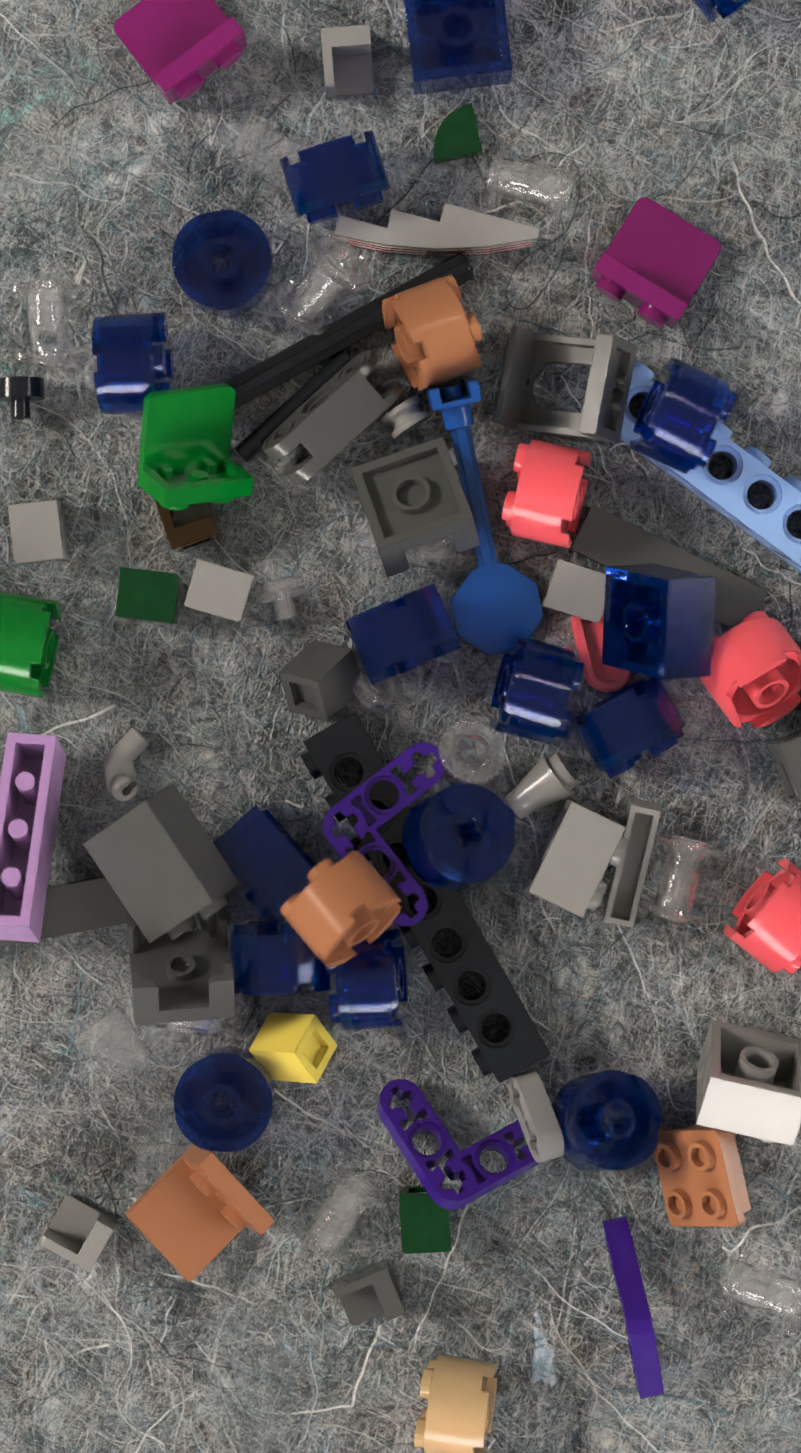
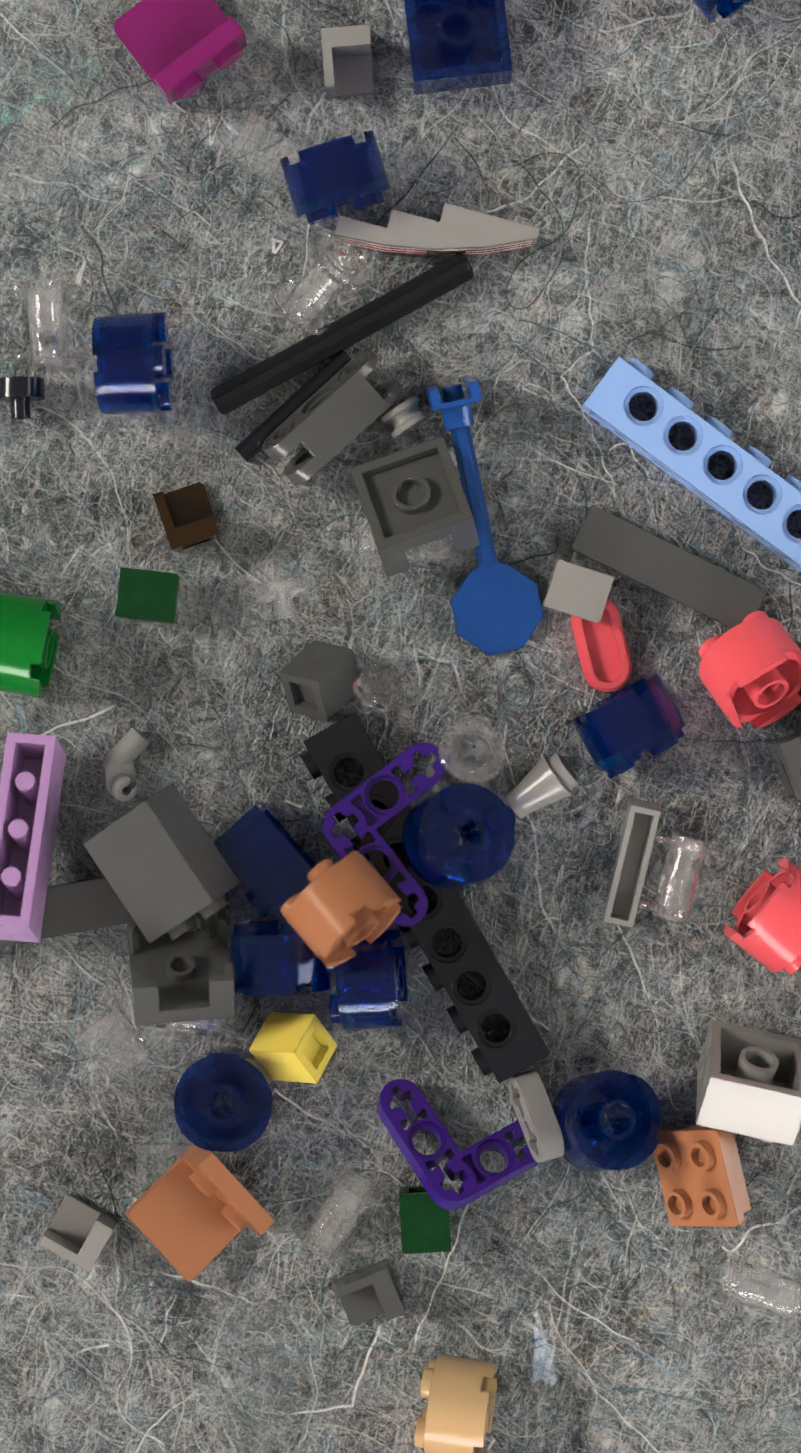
light grey panel [8,500,69,564] -> none
green bracket [137,383,254,510] -> none
clear blue brick [173,210,274,317] -> none
light grey panel [184,559,256,622] -> none
clear blue brick [346,584,461,685] -> none
nougat brick [382,274,482,391] -> none
dark green tile [433,103,482,164] -> none
clear hose [485,141,575,225] -> none
clear blue brick [489,635,584,744] -> none
dark grey panel [494,326,637,443] -> none
coral brick [502,439,592,548] -> none
light grey brick [524,798,629,918] -> none
magenta bracket [590,197,721,329] -> none
clear blue brick [602,563,716,680] -> none
dark purple beam [602,1216,664,1399] -> none
clear blue brick [629,357,737,474] -> none

